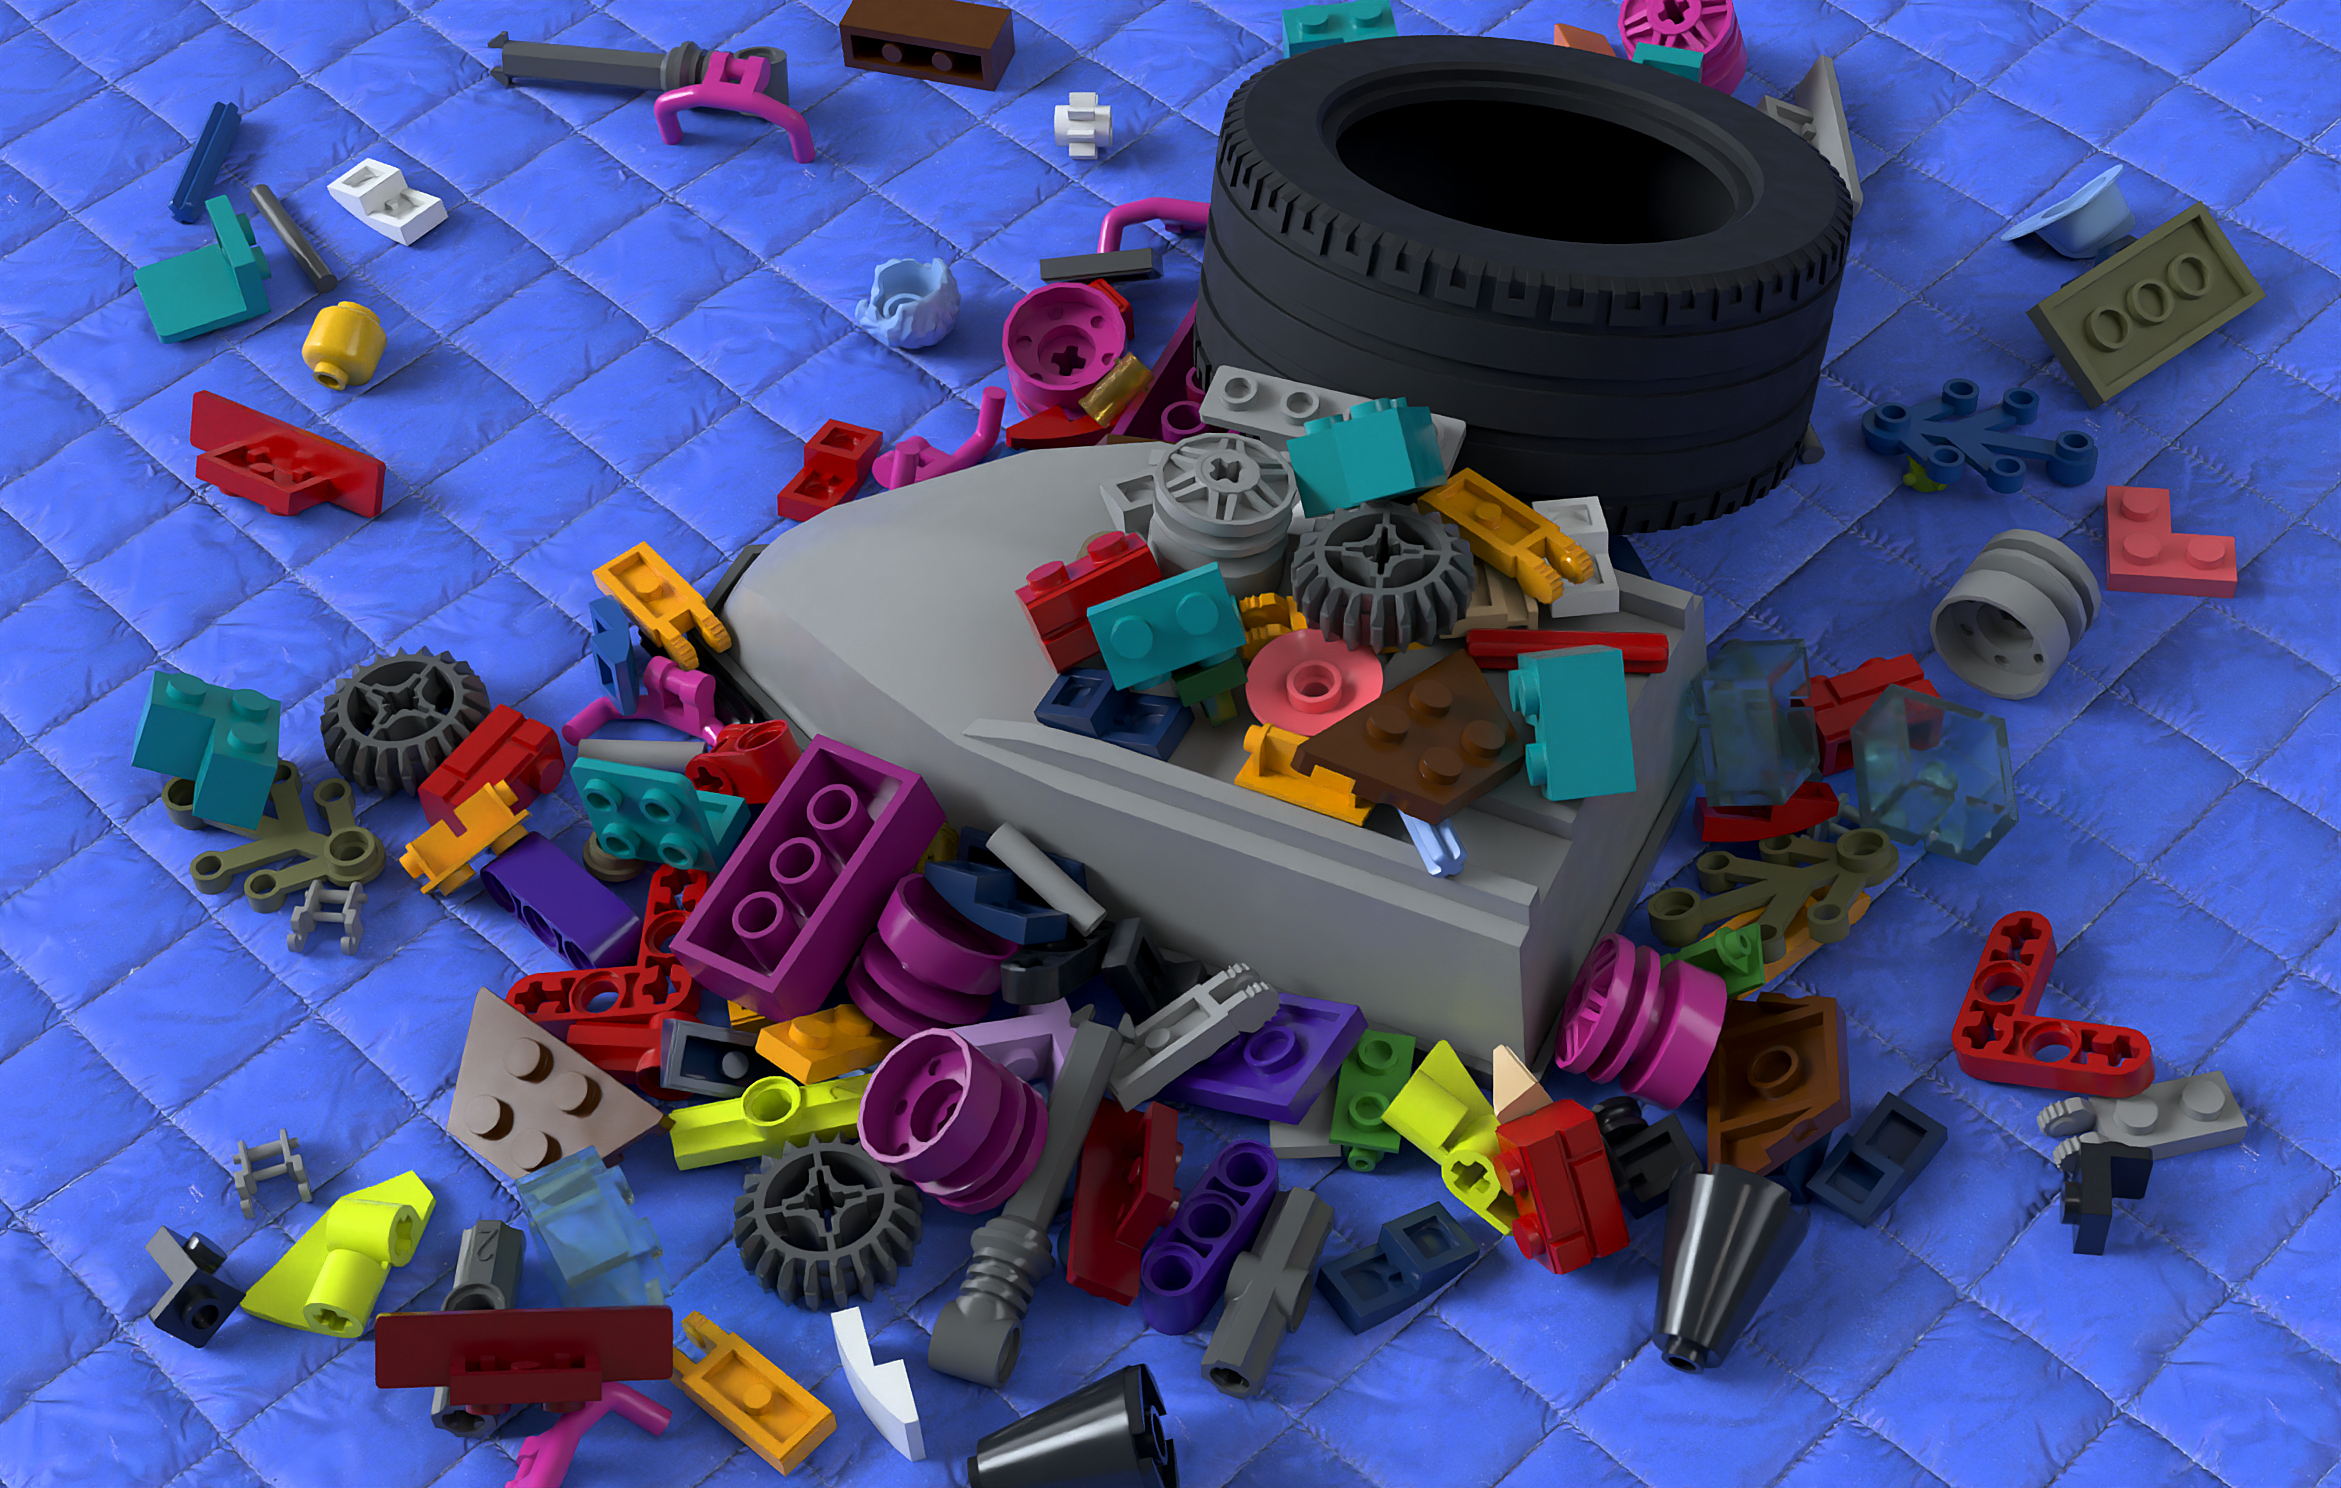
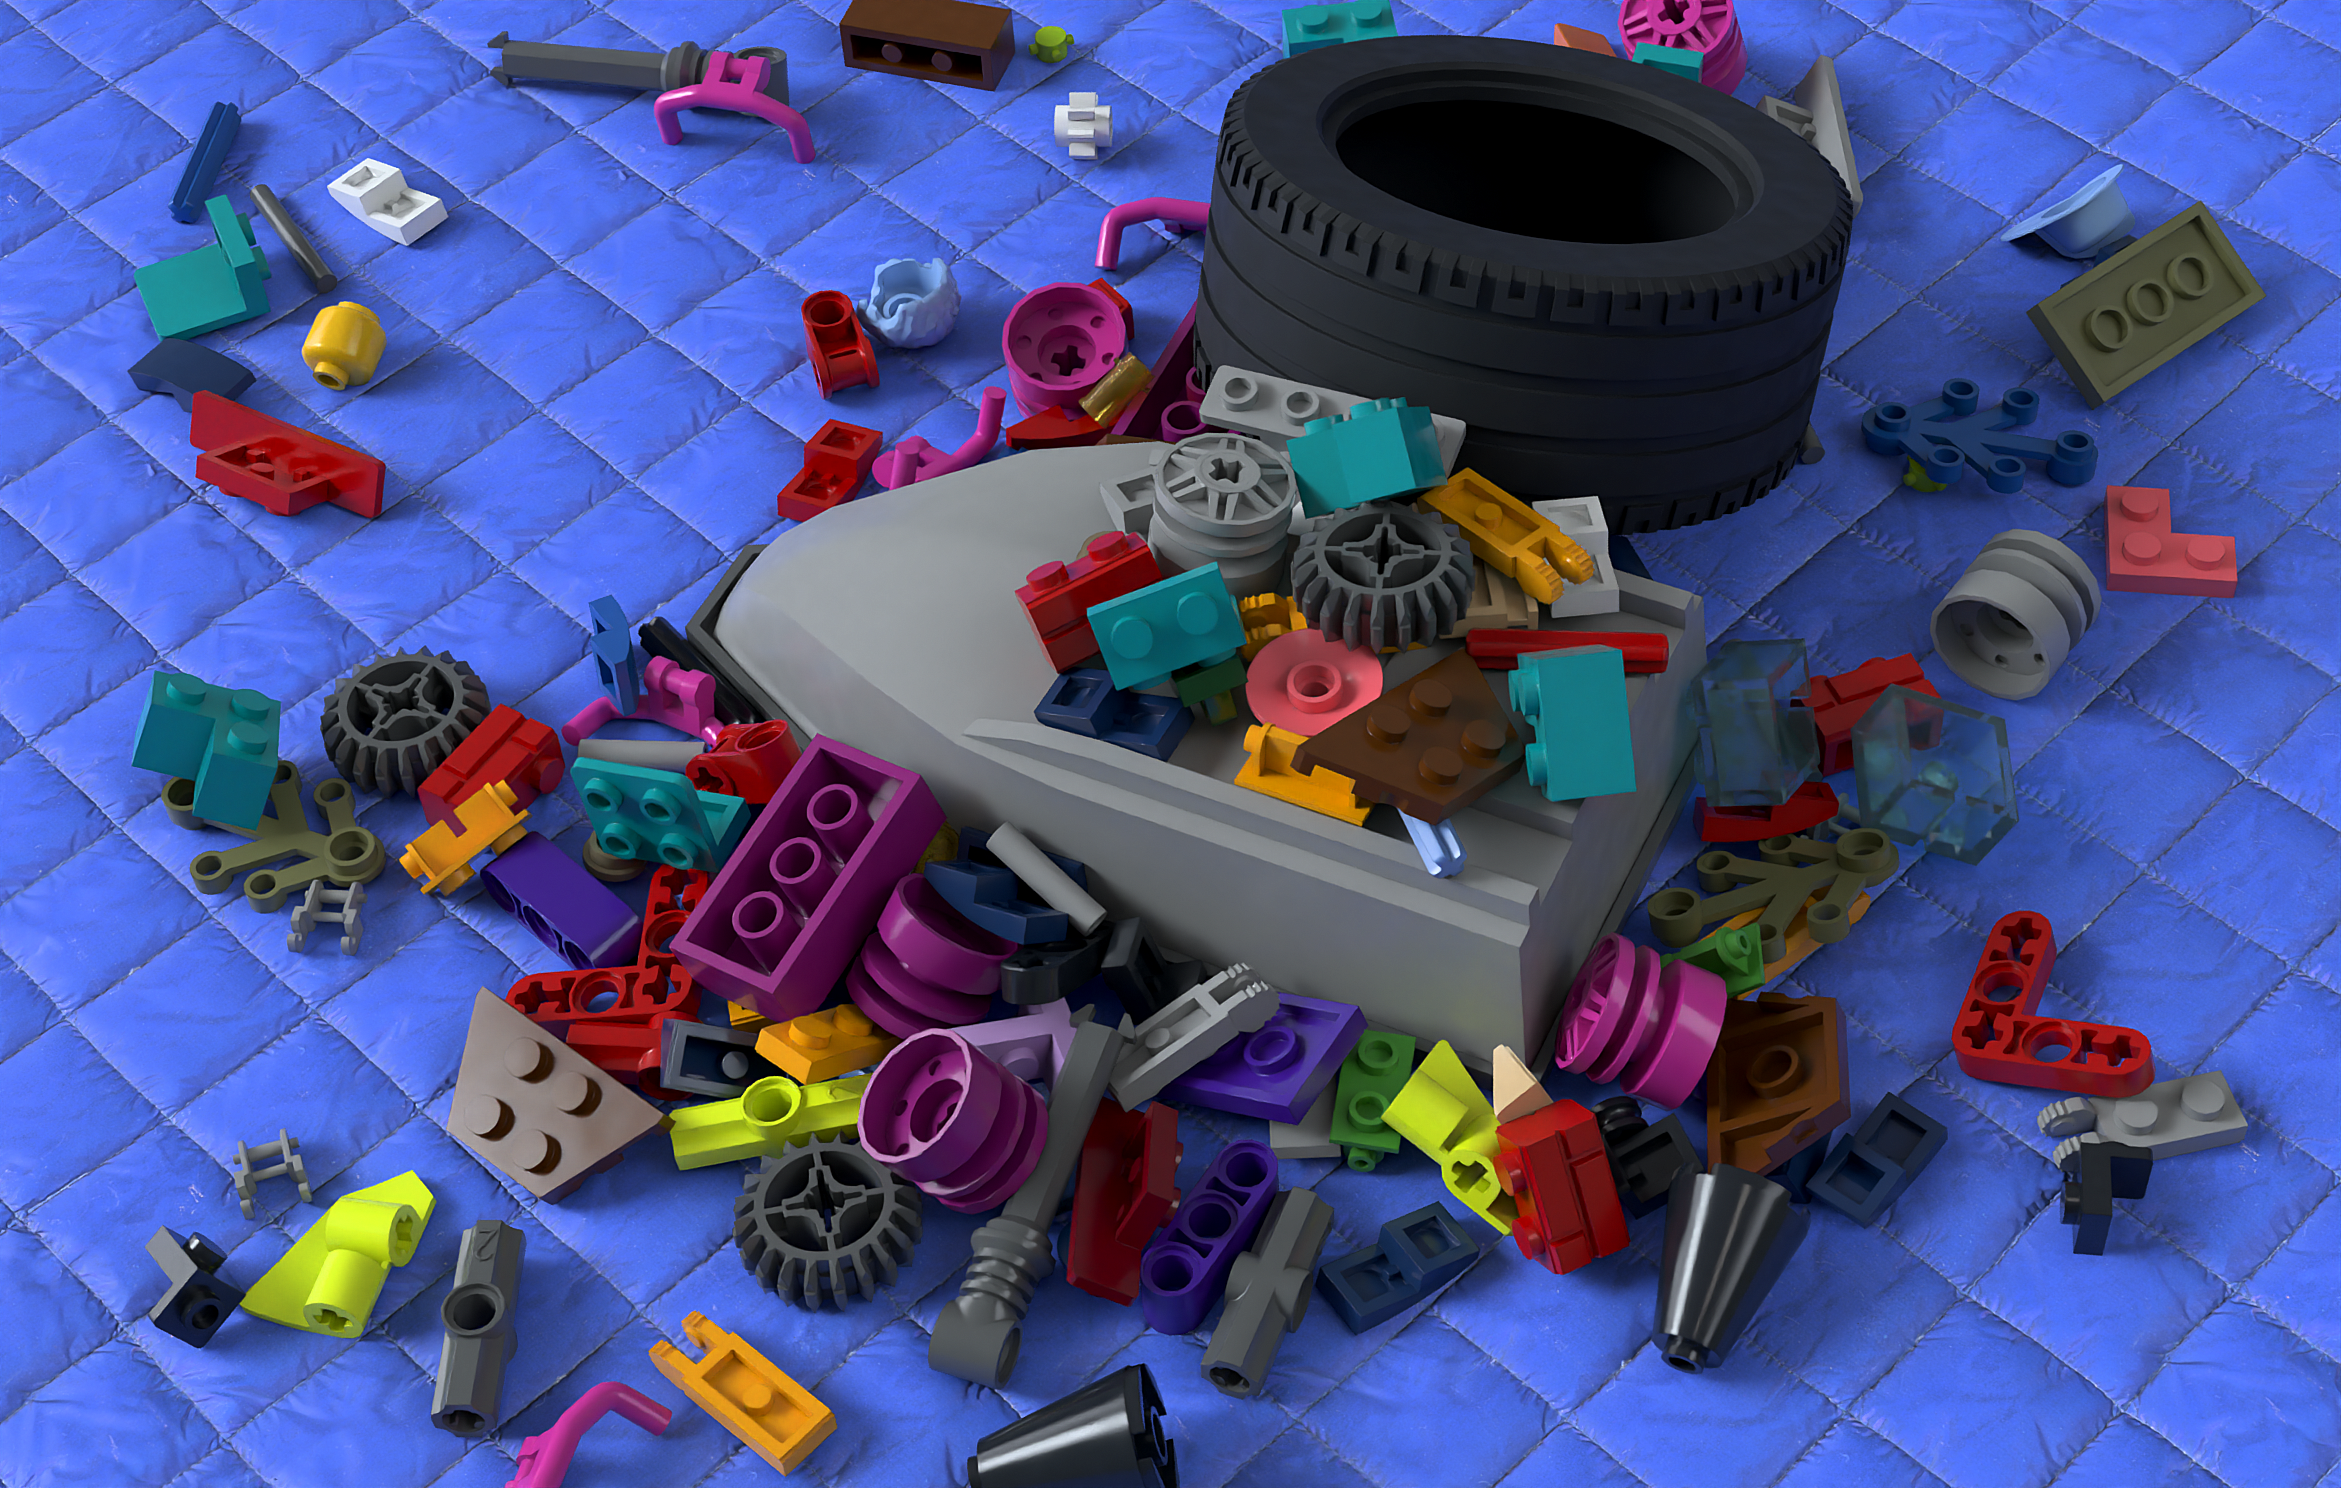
dark red bracket [375,1305,673,1415] -> none
clear light blue piece [514,1145,674,1308] -> none
light orange hinge [592,541,732,672] -> none
white slope [831,1306,926,1462] -> none
dark grey tile [1039,248,1164,285] -> none
none -> dark blue slope [127,337,257,412]
none -> red piece [801,290,880,400]
none -> lime piece [1028,26,1074,63]

